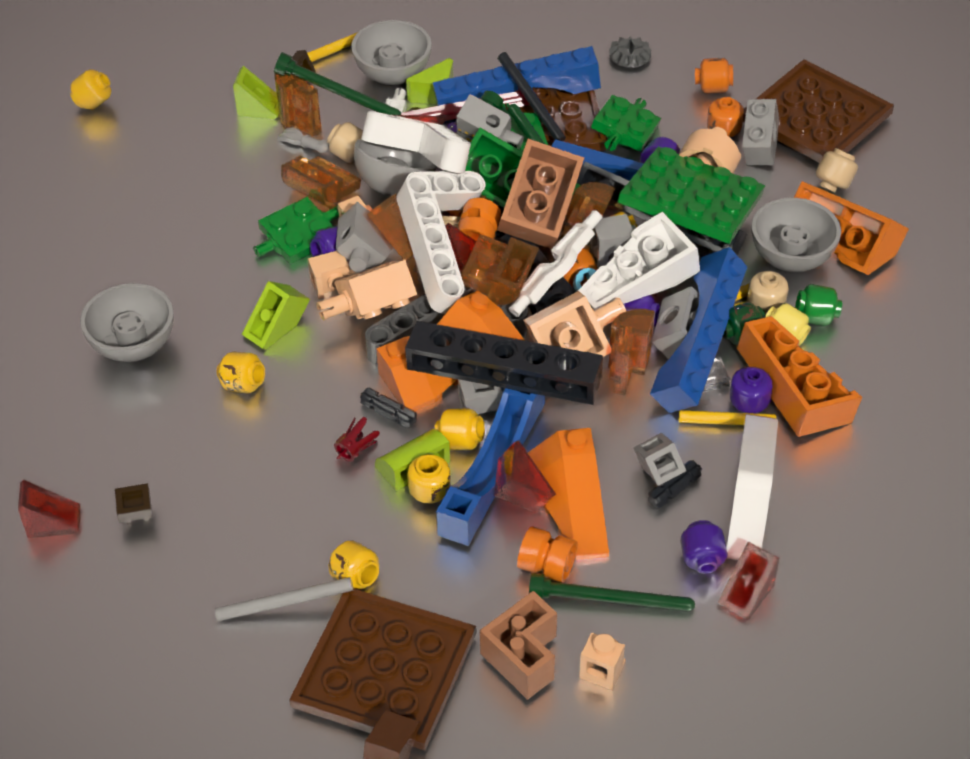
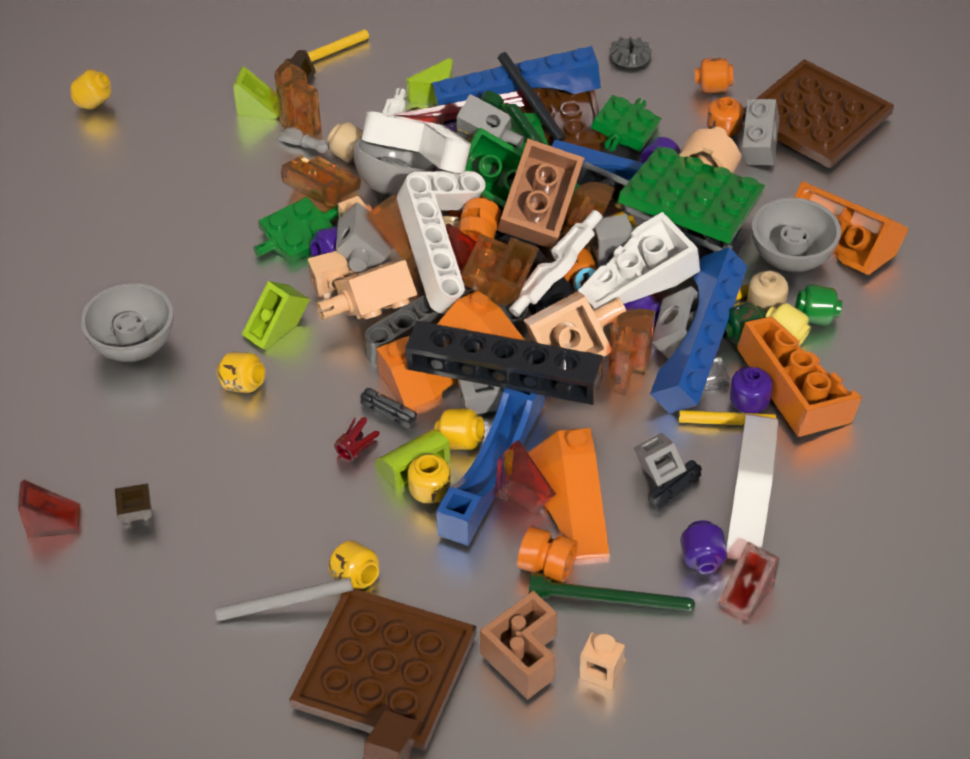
dark green piece [274,52,401,117] -> none
light grey piece [352,20,431,85] -> none
tan head [815,148,858,192] -> none

